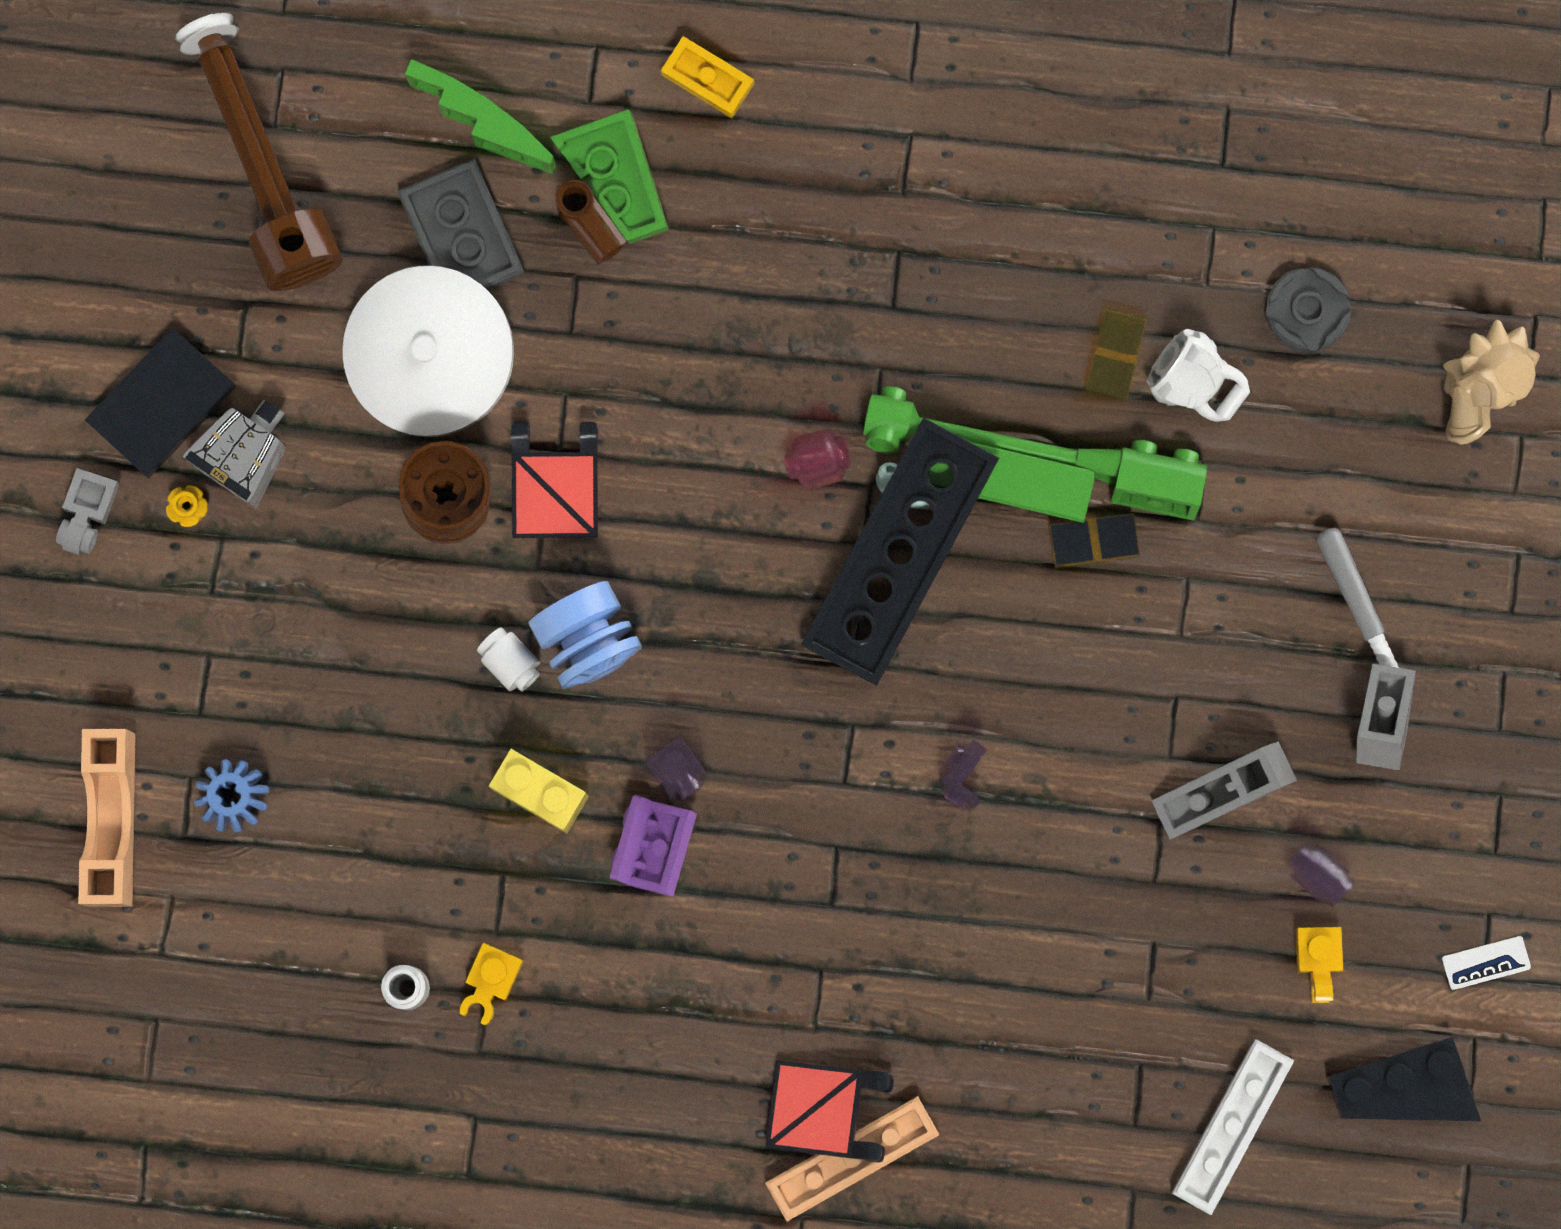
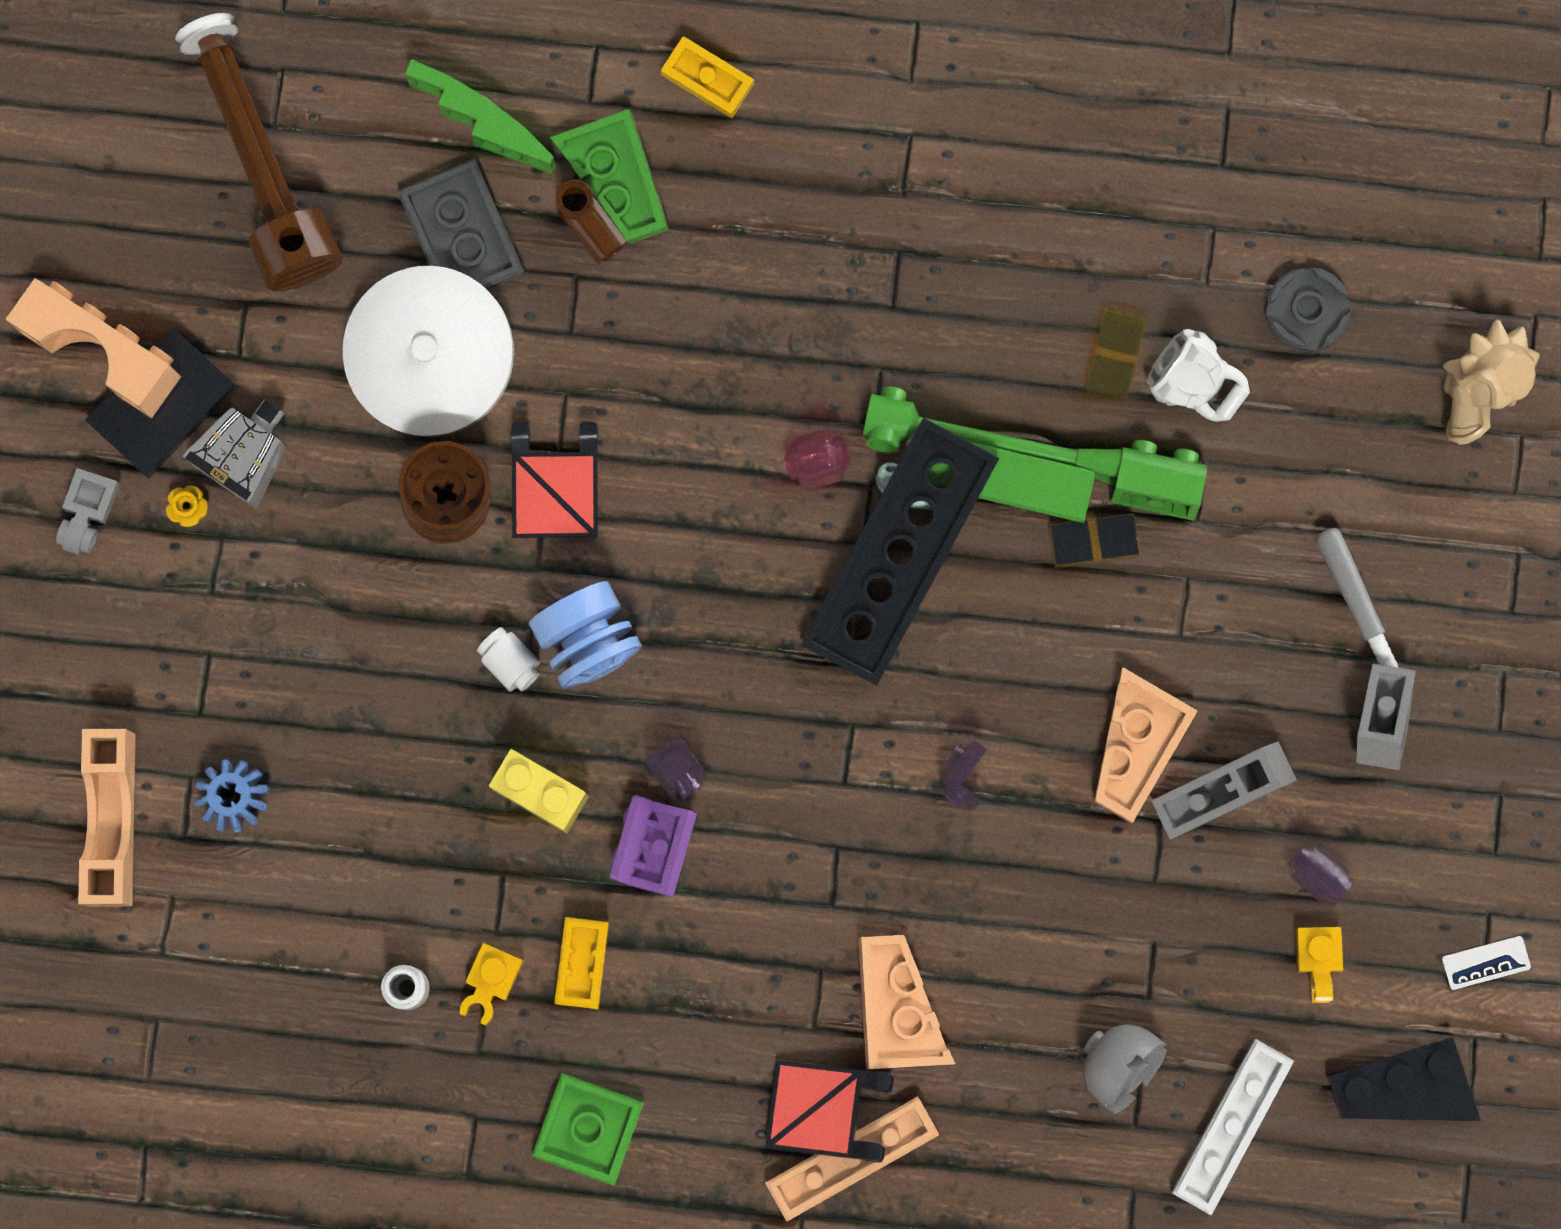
none -> light nougat arch [5,278,181,419]
none -> bright green tile [532,1073,644,1186]
none -> yellow plate [554,917,609,1009]
none -> light nougat wing [858,935,955,1069]
none -> light grey cylinder [1083,1024,1167,1114]
none -> light nougat wing [1094,667,1197,824]

